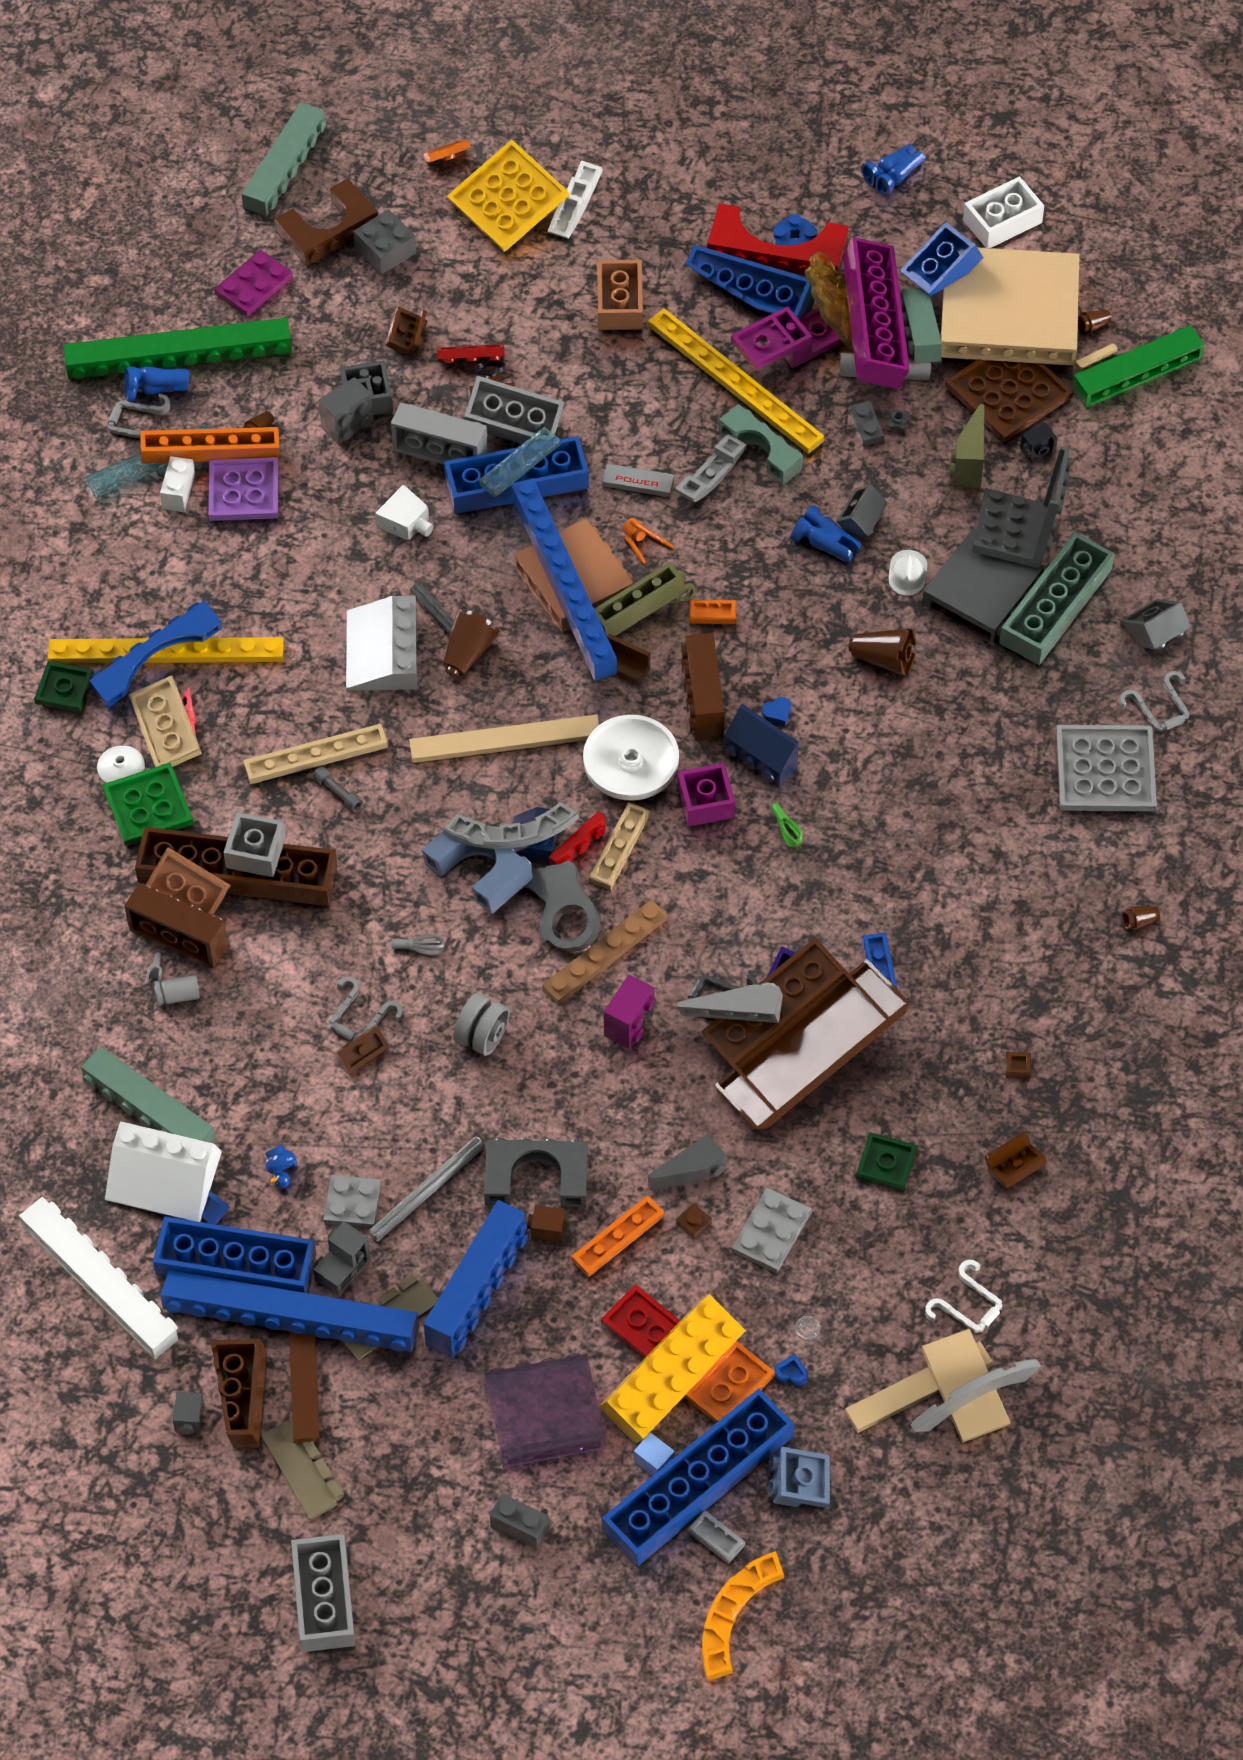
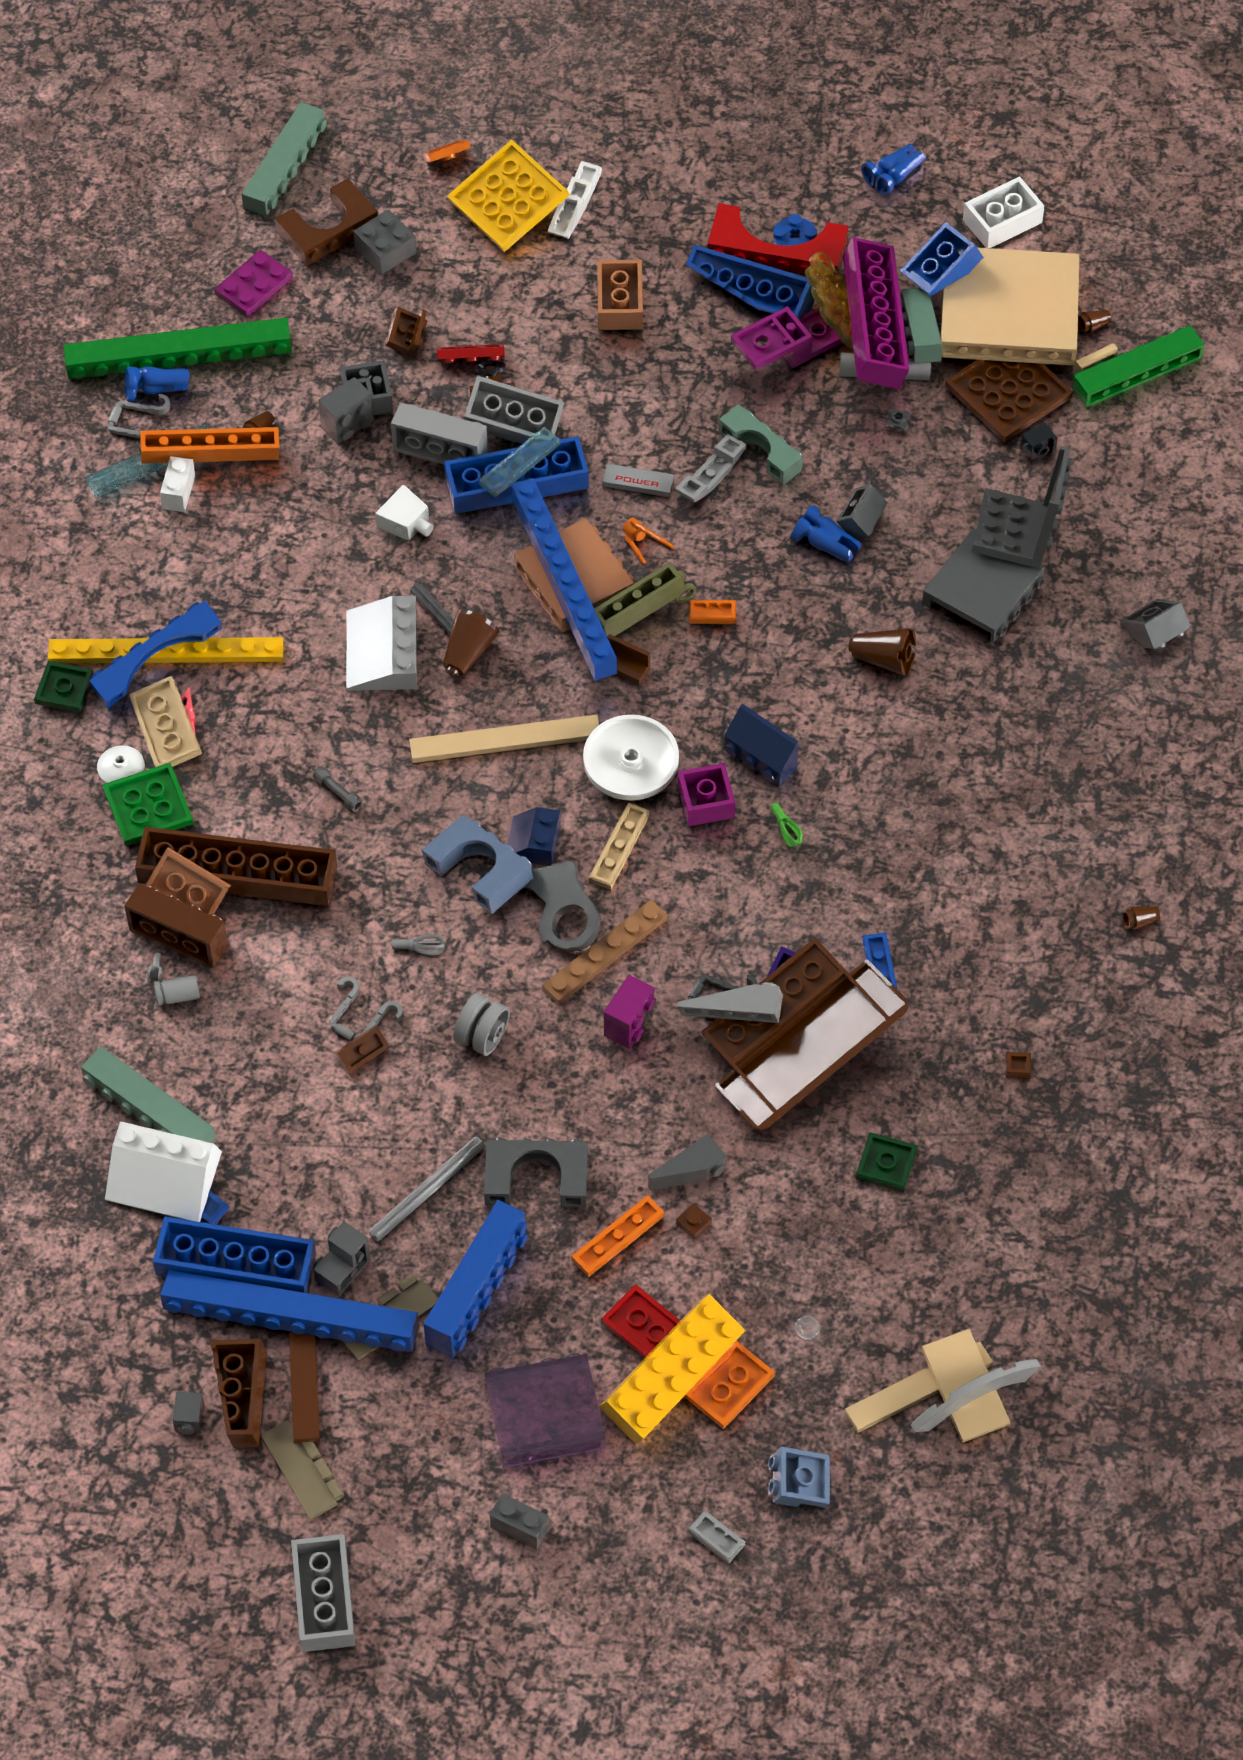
white brick [19,1197,178,1360] -> none
medium lavender plate [209,457,278,521] -> none
light grey brick [224,812,286,877] -> none
tan plate [243,724,388,784] -> none
blue animal [265,1145,297,1189] -> none
light grey plate [324,1175,381,1229] -> none
light grey tile [442,802,579,849] -> none
reddish brown brick [527,1205,566,1243] -> none
red plate [549,811,606,866] -> none
blue brick [602,1388,794,1567] -> none
light blue brick [634,1432,675,1476] -> none
yellow plate [648,308,824,454] -> none
reddish brown brick [681,633,724,741] -> none
light orange tile [702,1551,784,1681] -> none
light grey plate [732,1187,812,1274] -> none
blue tile [761,697,791,726] -> none
blue tile [774,1354,808,1387] -> none
dark grey plate [848,401,884,446] -> none
white piece [888,550,927,596] -> none
white piece [925,1260,1003,1333] -> none
olive slope [949,404,984,487] -> none
reddish brown bracket [985,1132,1047,1188] -> none
sand green brick [999,532,1115,665] -> none
light grey plate [1056,725,1157,811] -> none
light grey piece [1119,671,1190,732] -> none

